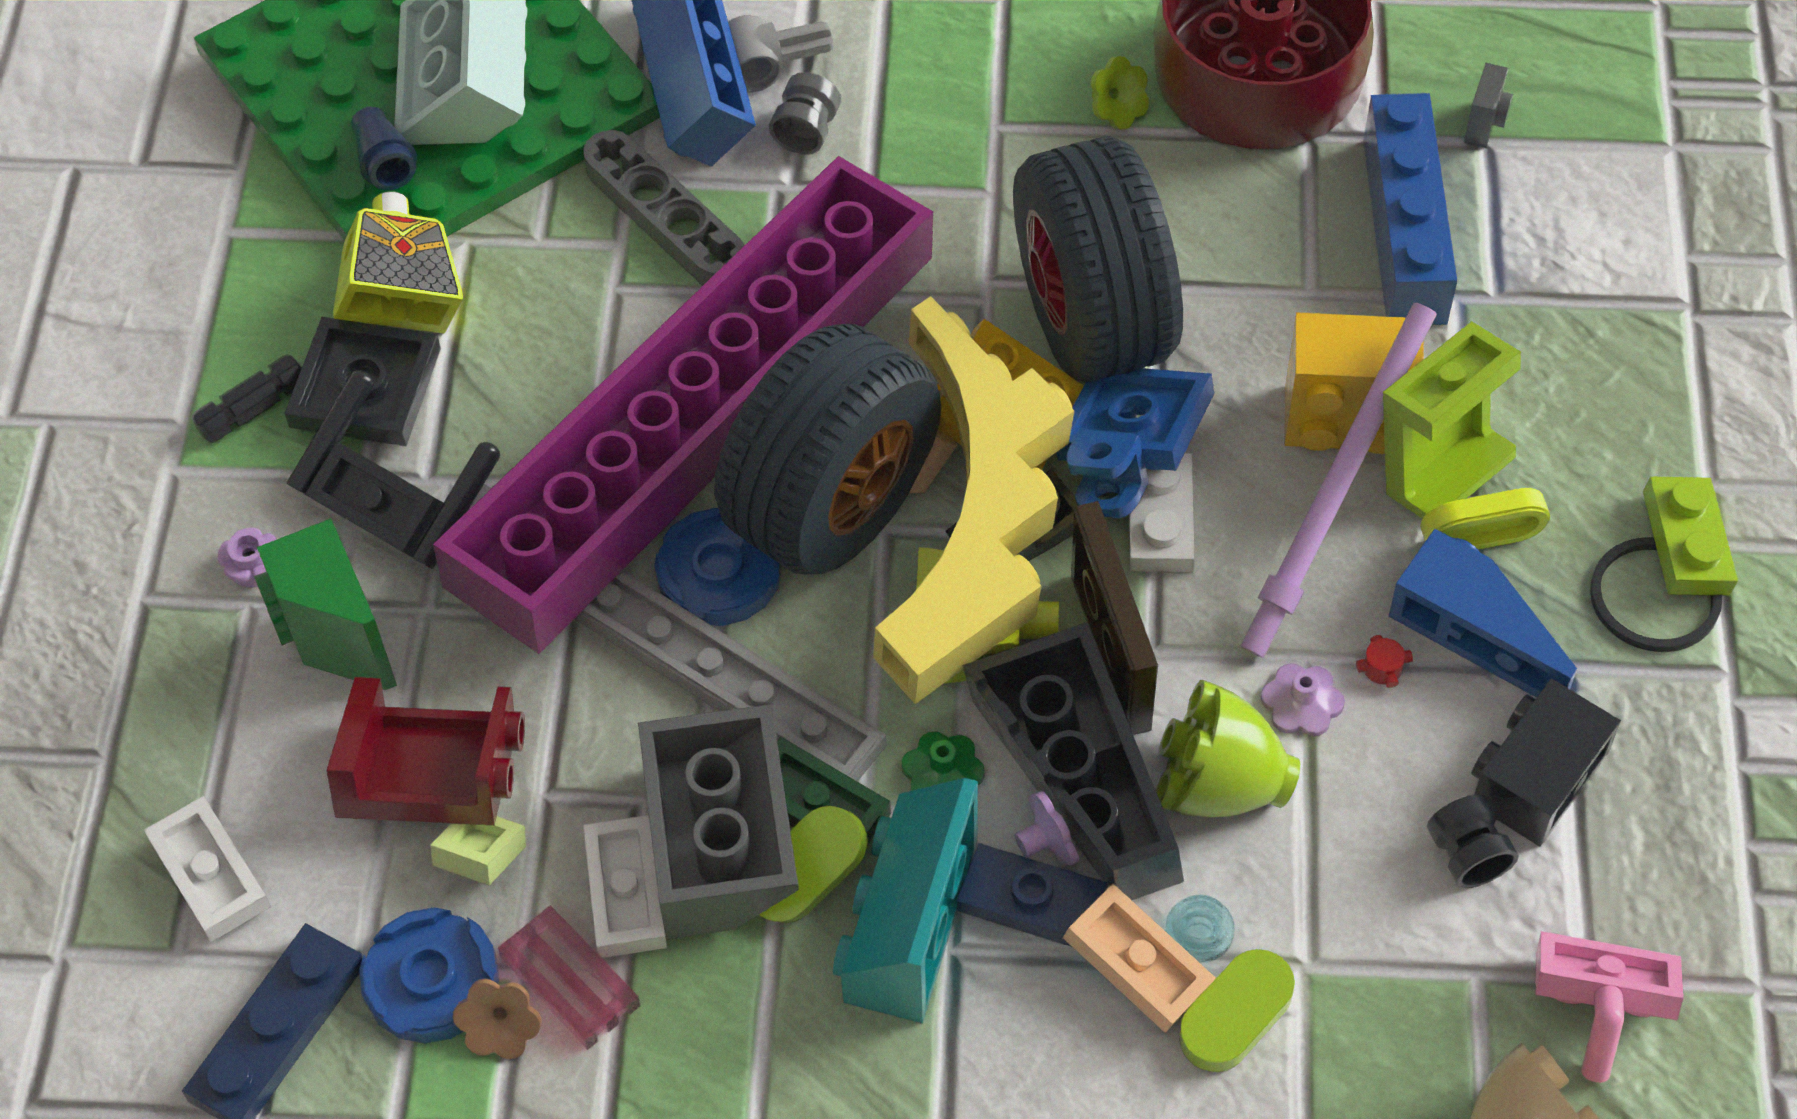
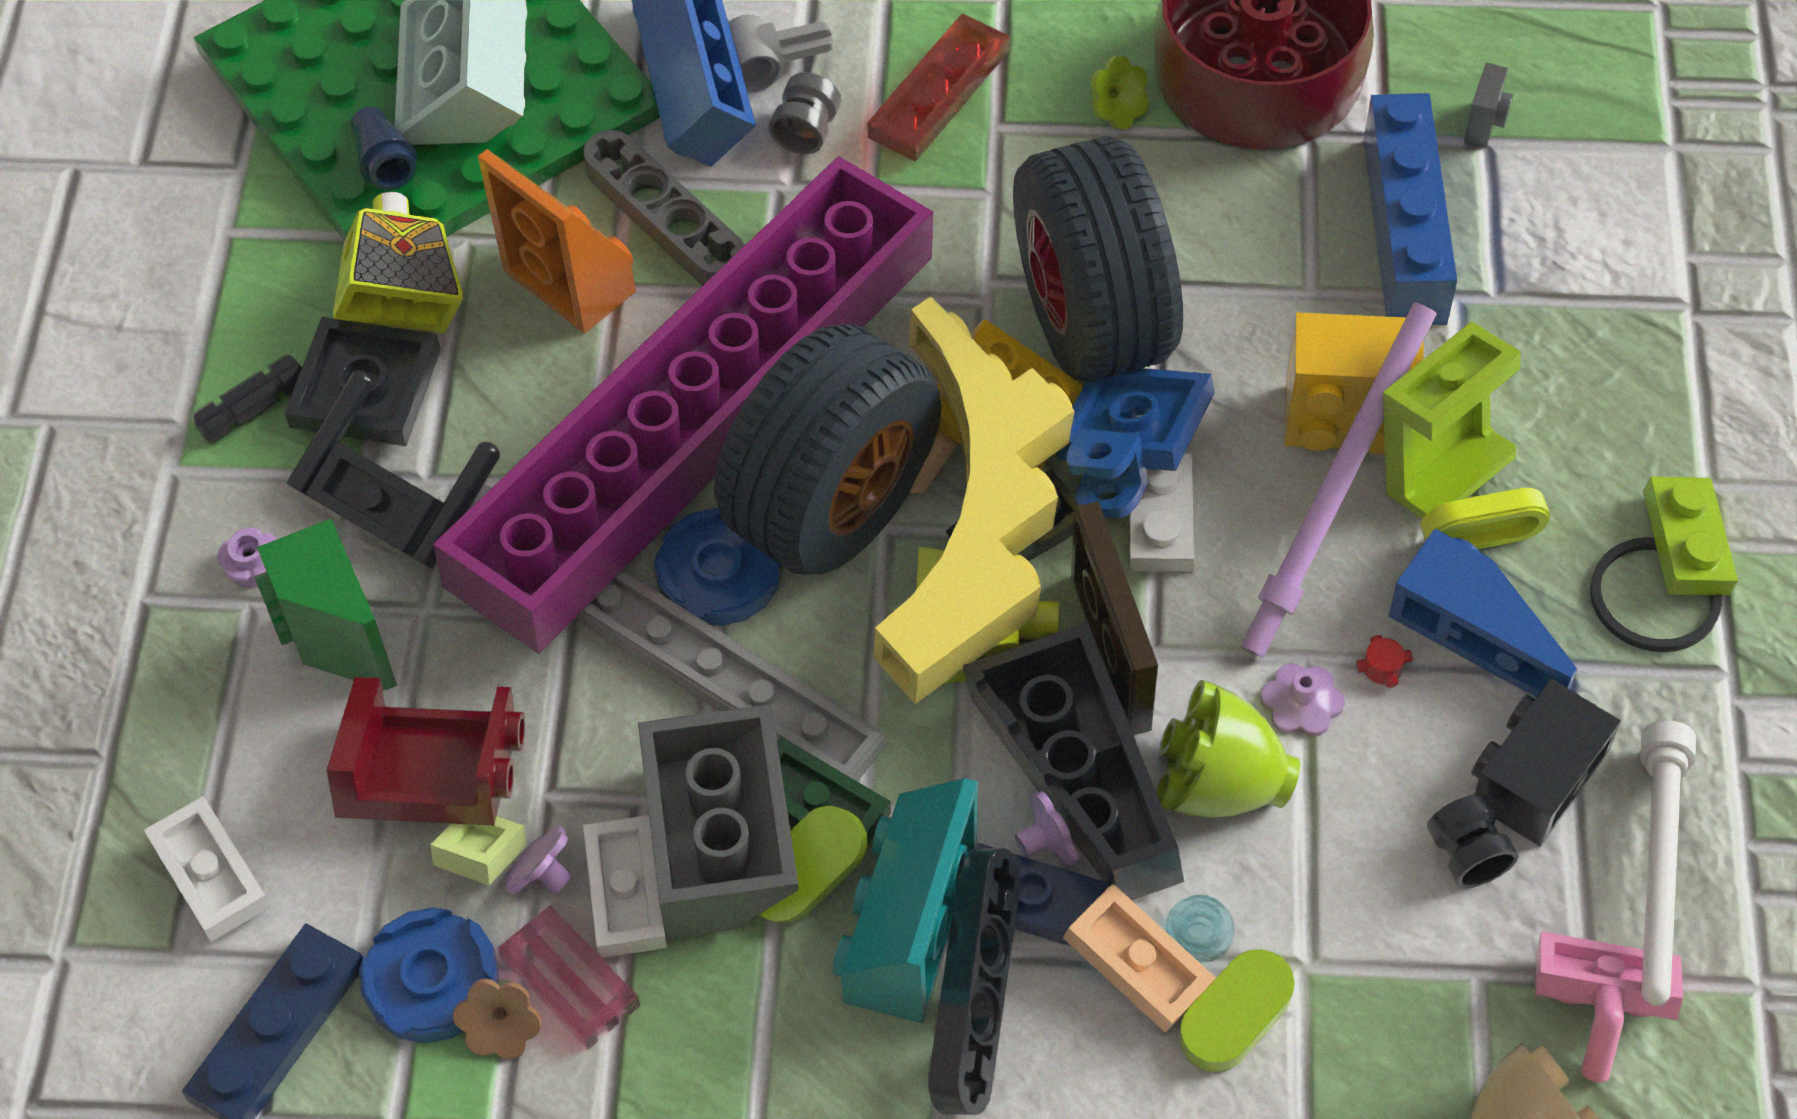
green plant [902,731,985,791] -> none
none -> orange slope [478,149,636,334]
none -> lavender plant [504,824,572,895]
none -> clear red plate [867,13,1010,162]
none -> black beam [928,848,1020,1115]
none -> white piece [1640,720,1696,1006]

